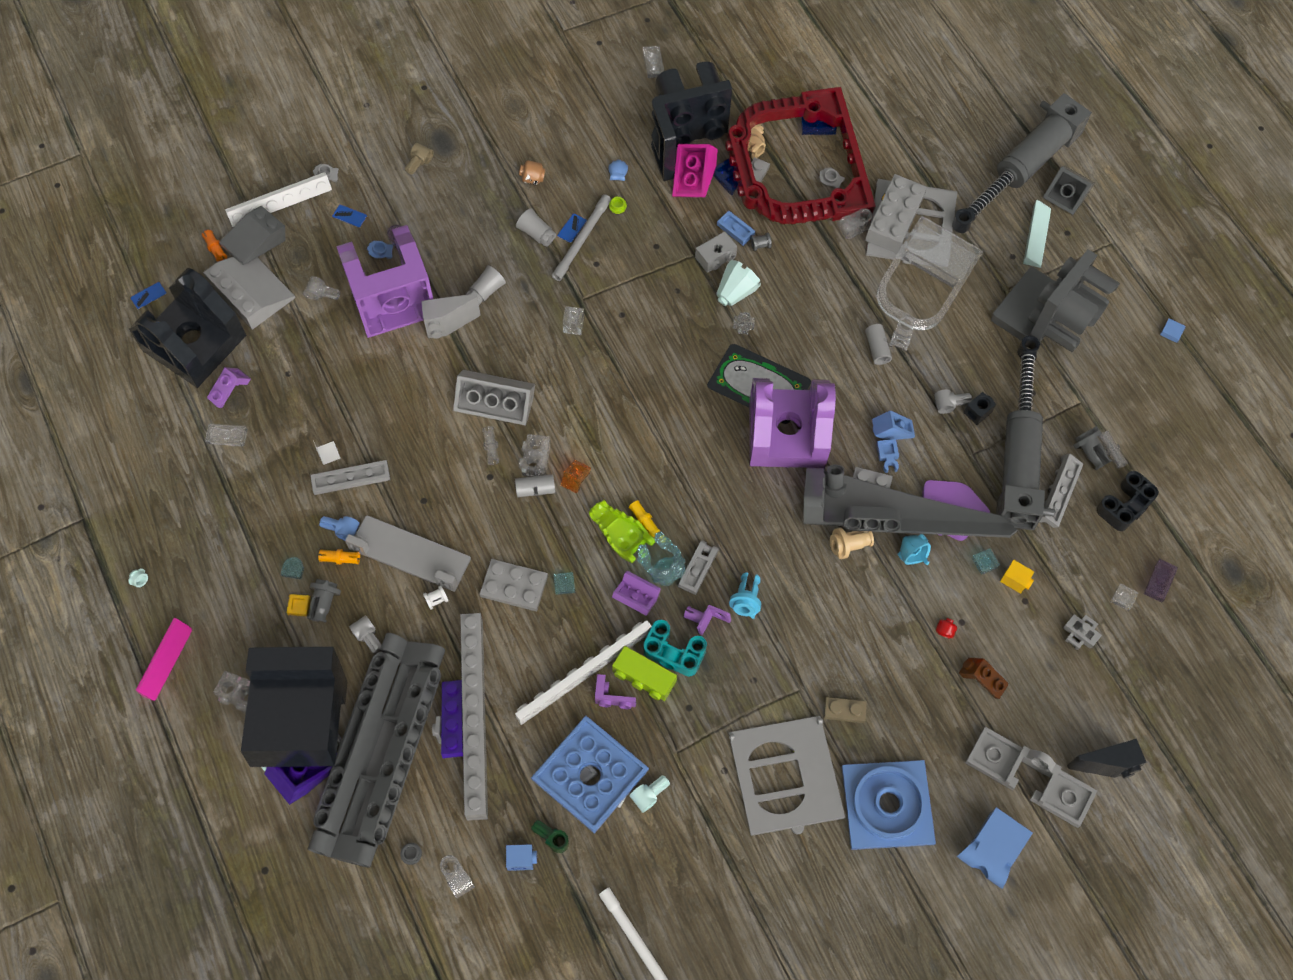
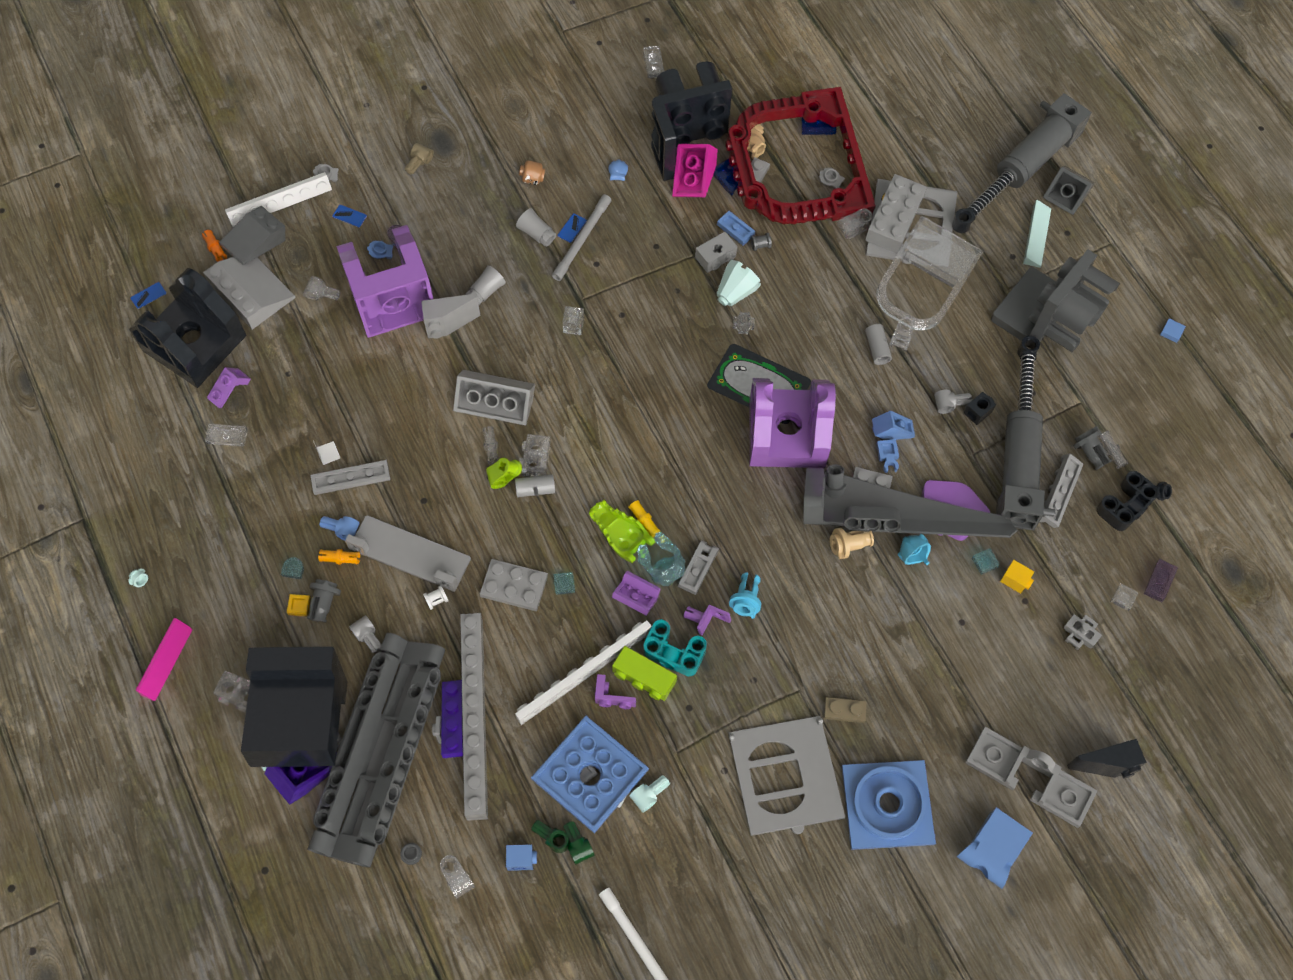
clear orange bracket [561,460,591,493] -> none
lime plate [609,197,627,214] -> none
red piece [936,618,957,639] -> none
reddish brown bracket [959,658,1008,699] -> none
none -> lime piece [486,458,522,489]
none -> dark green axle [563,821,595,865]
none -> black plate [1156,481,1172,501]

